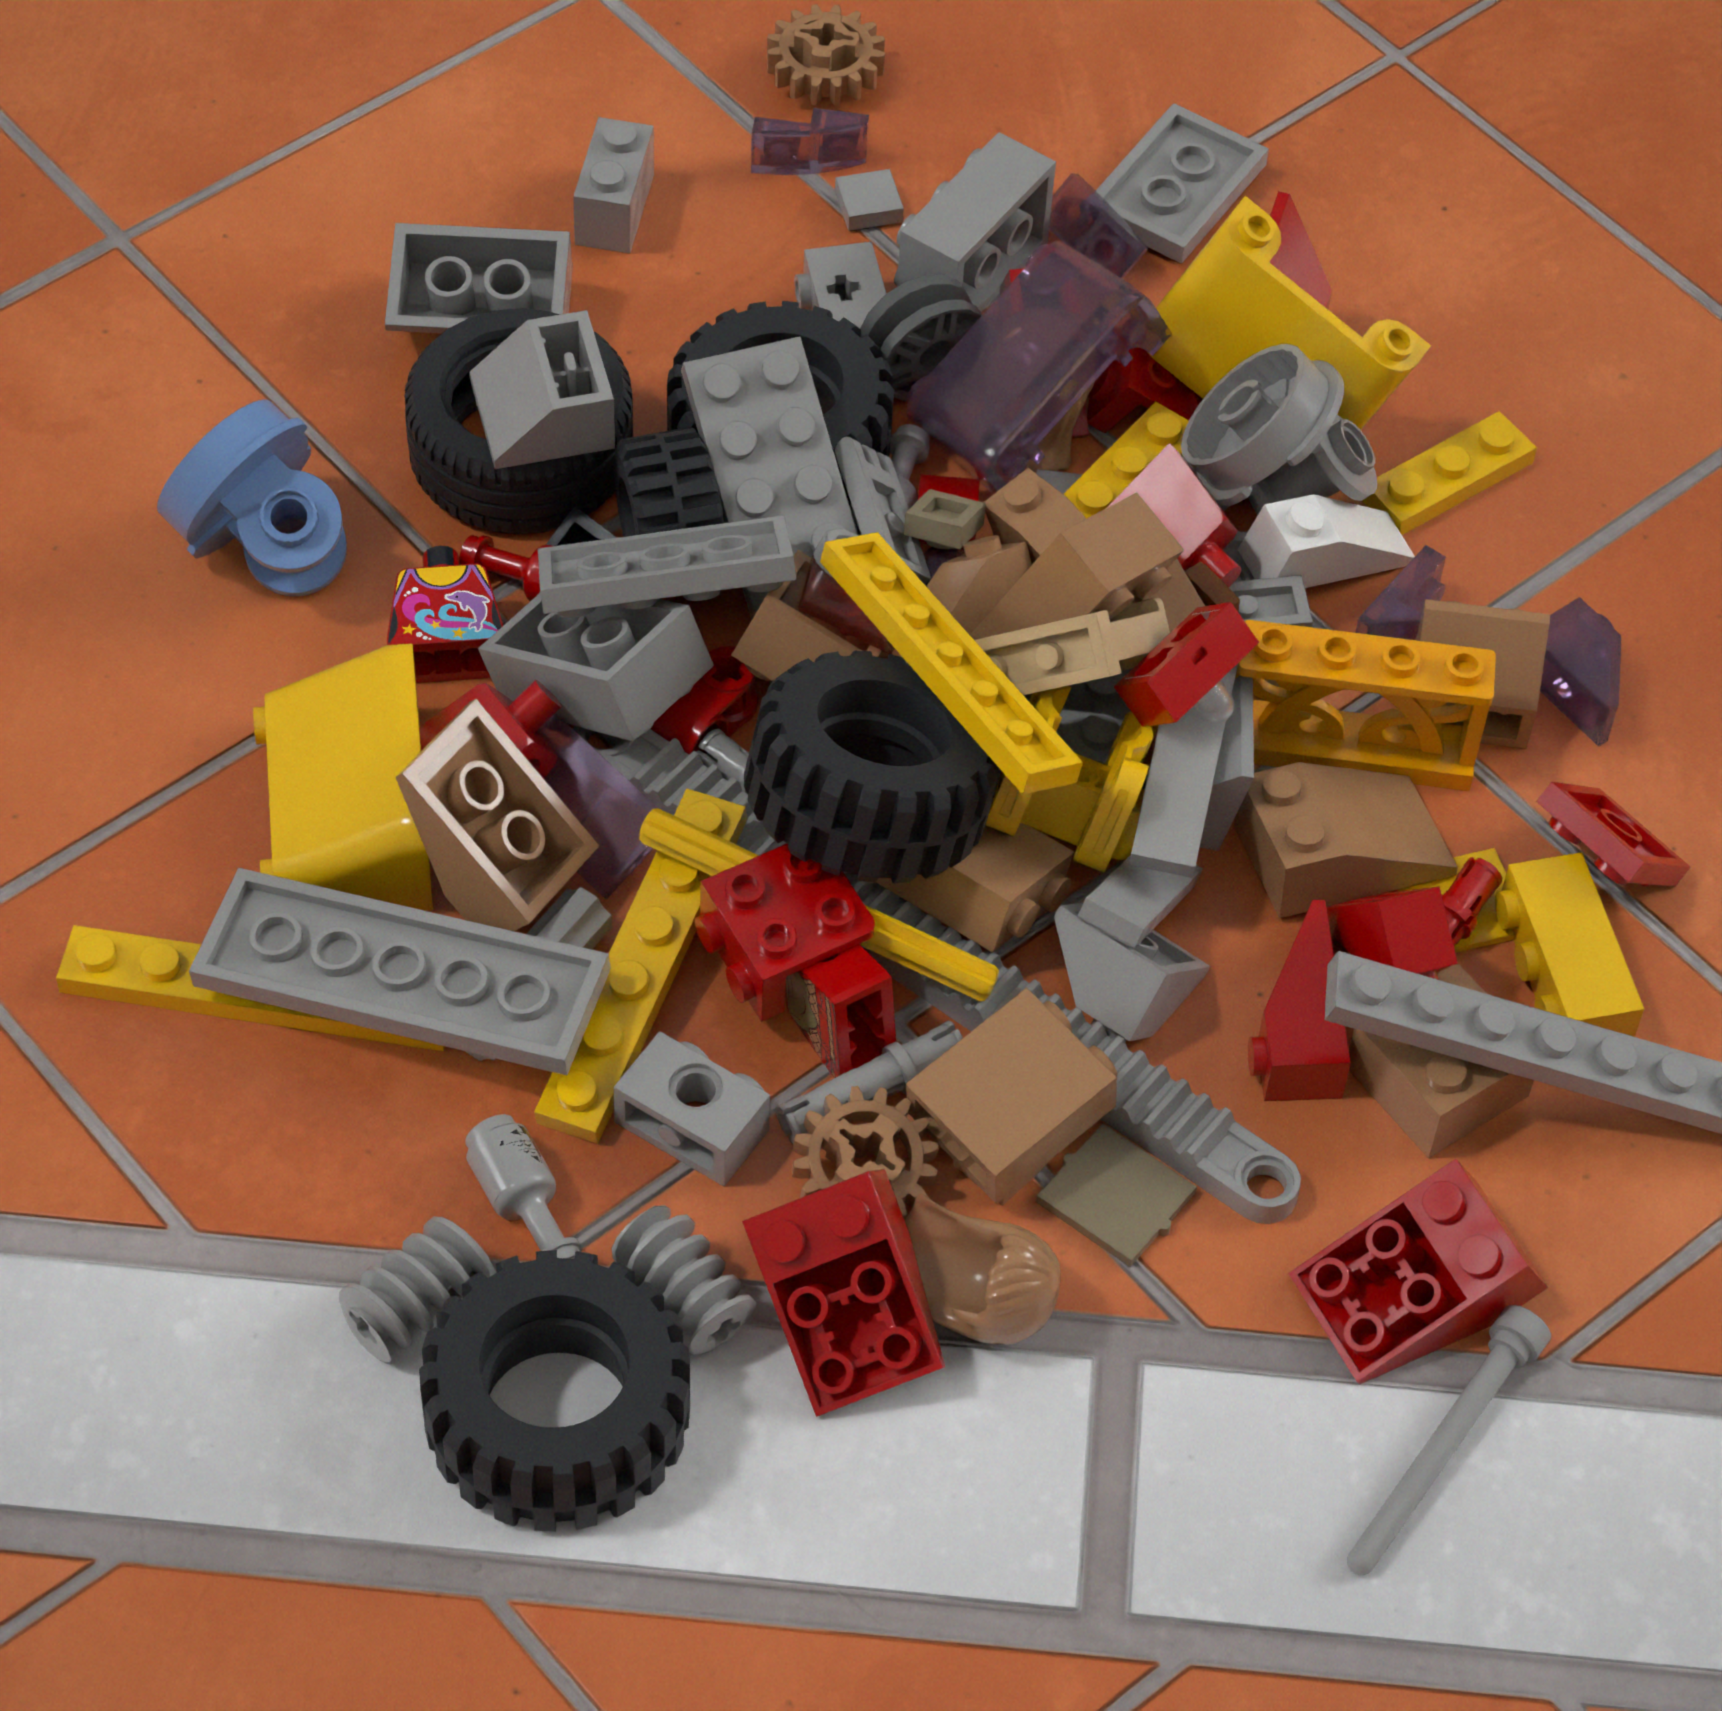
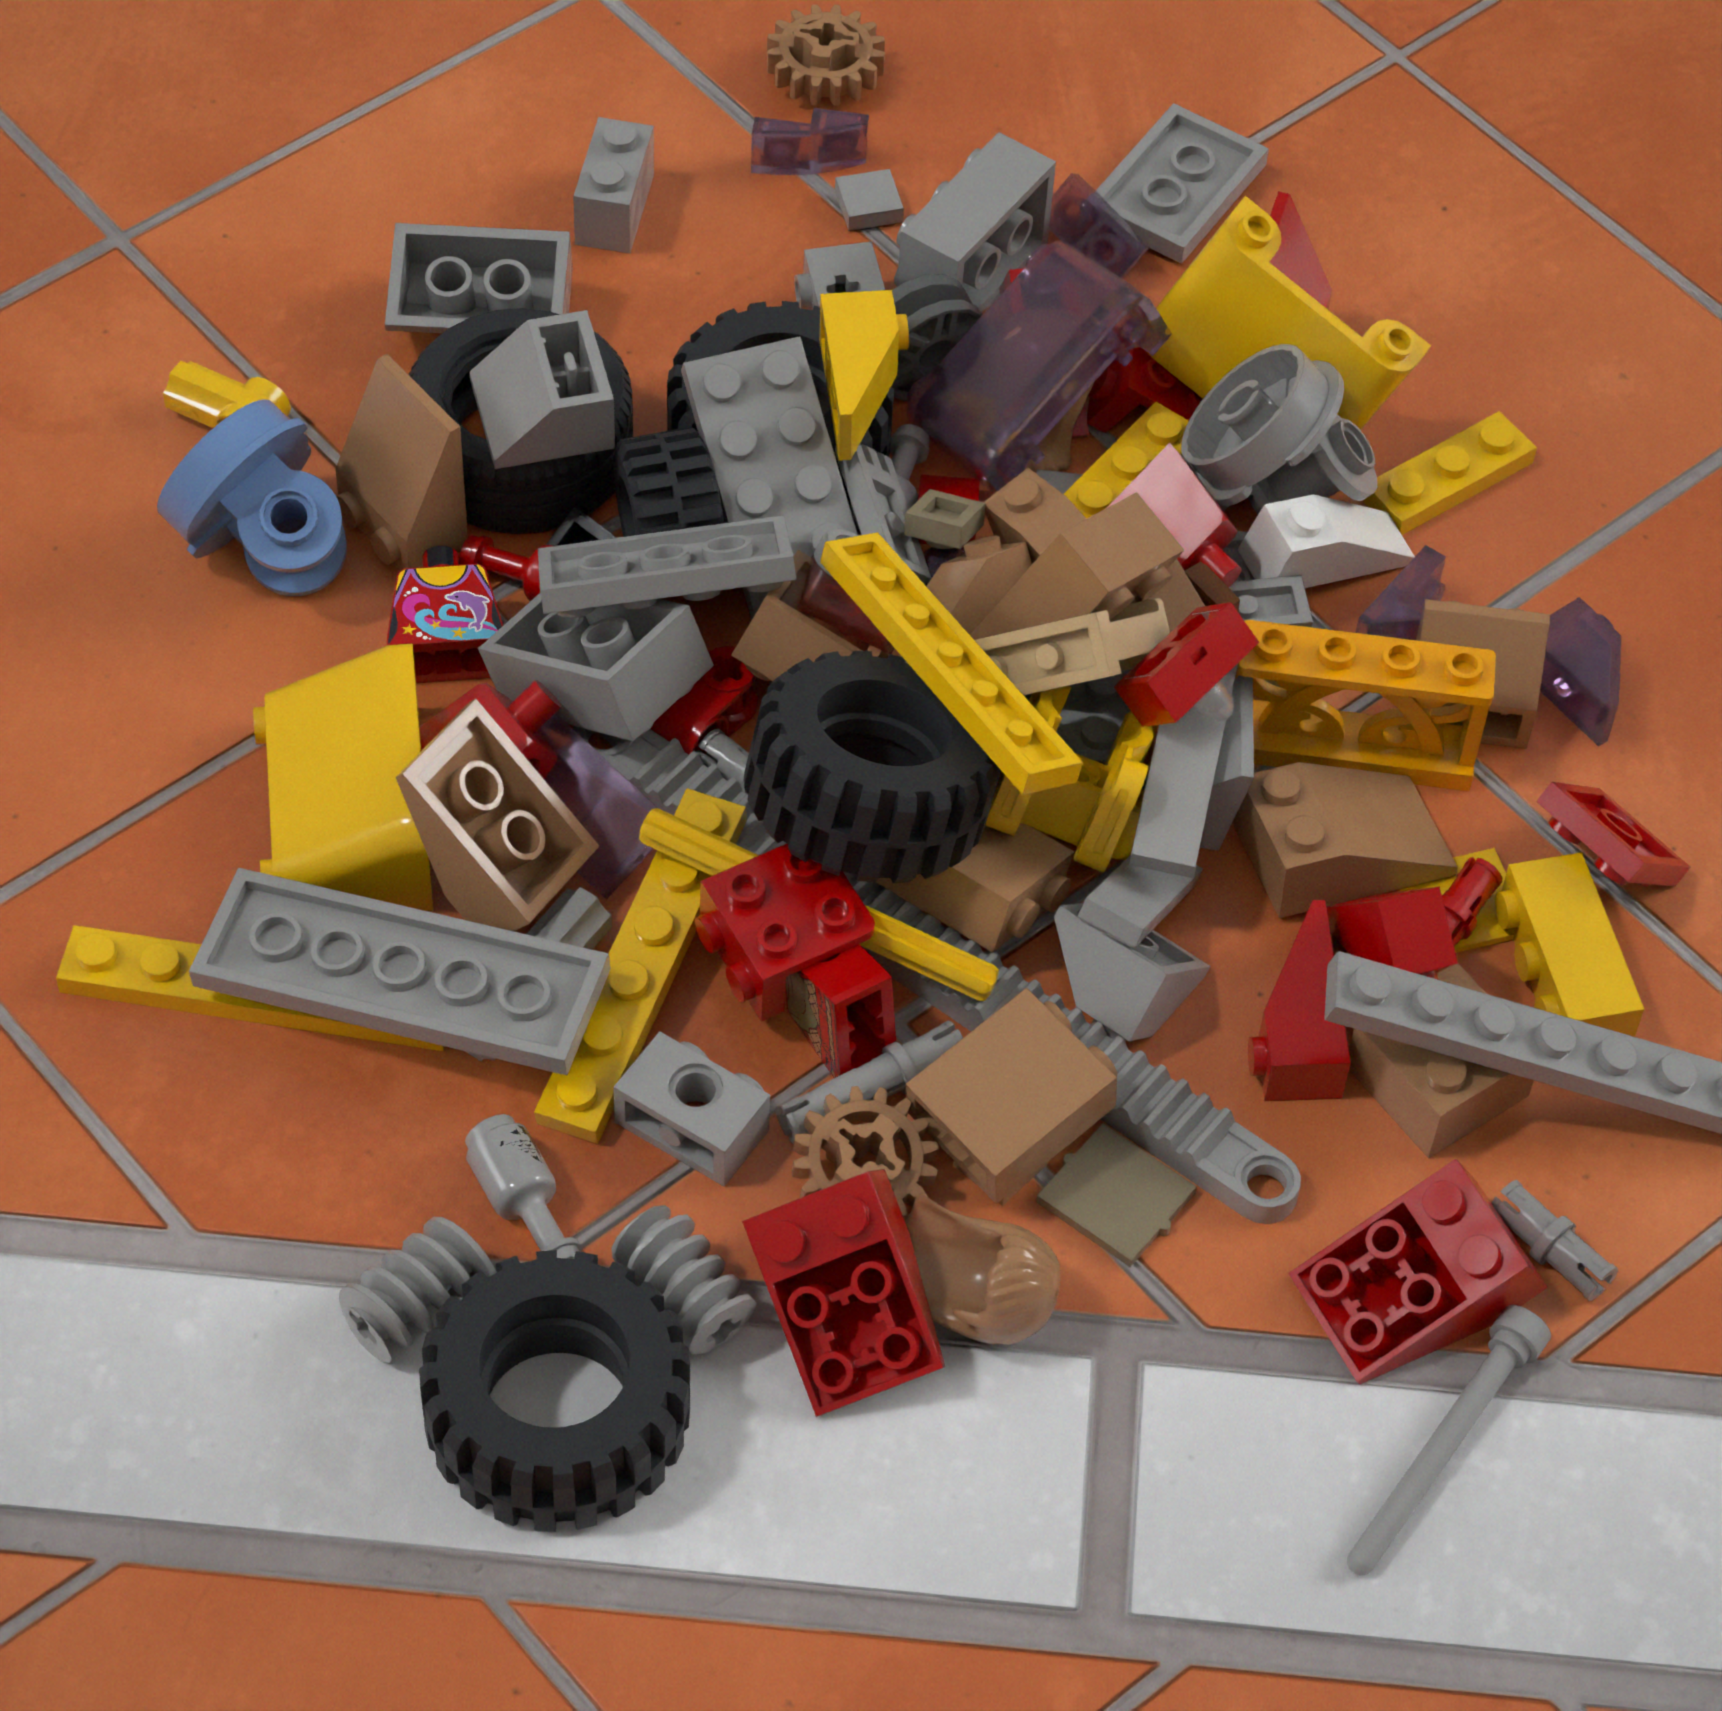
none -> yellow piece [163,361,291,428]
none -> medium nougat slope [335,354,468,571]
none -> yellow slope [819,290,909,461]
none -> light grey pin [1492,1180,1618,1301]

